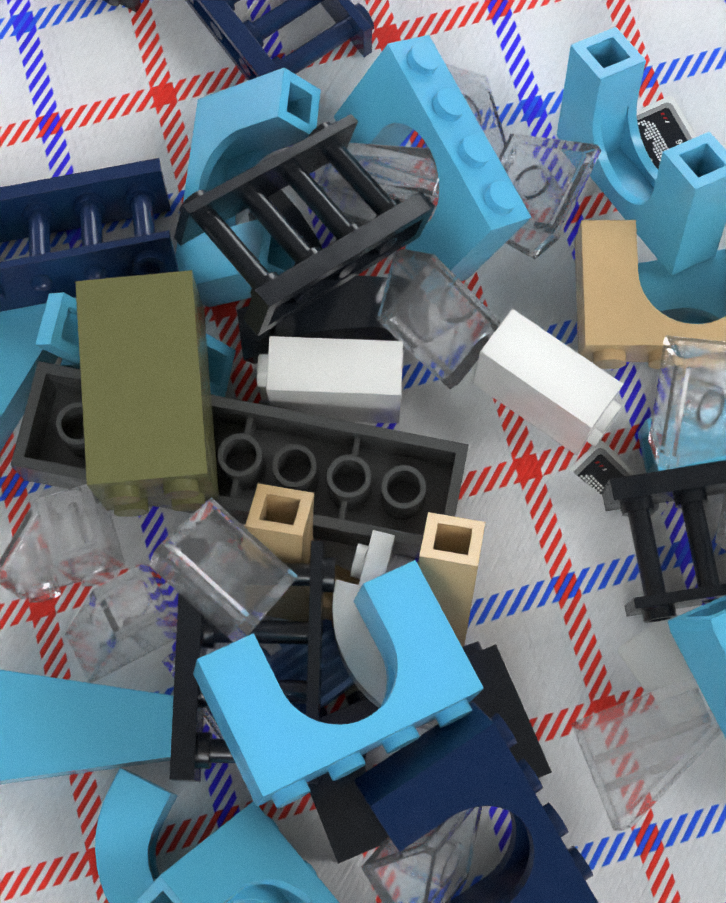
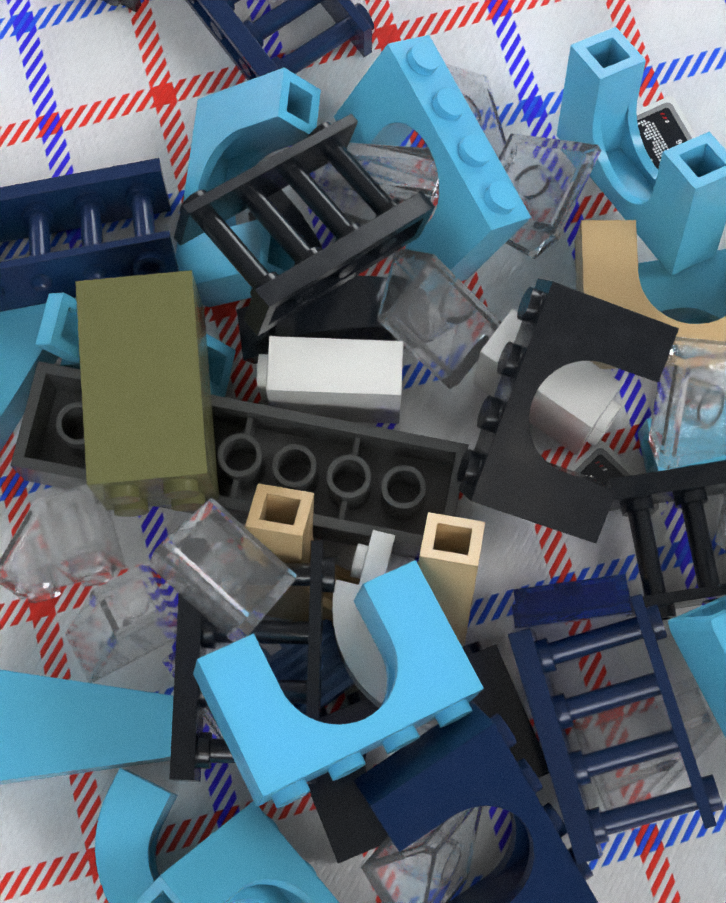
none -> black arch [457,278,679,544]
none -> dark blue fence [508,594,724,864]
none -> clear blue slope [512,574,632,629]

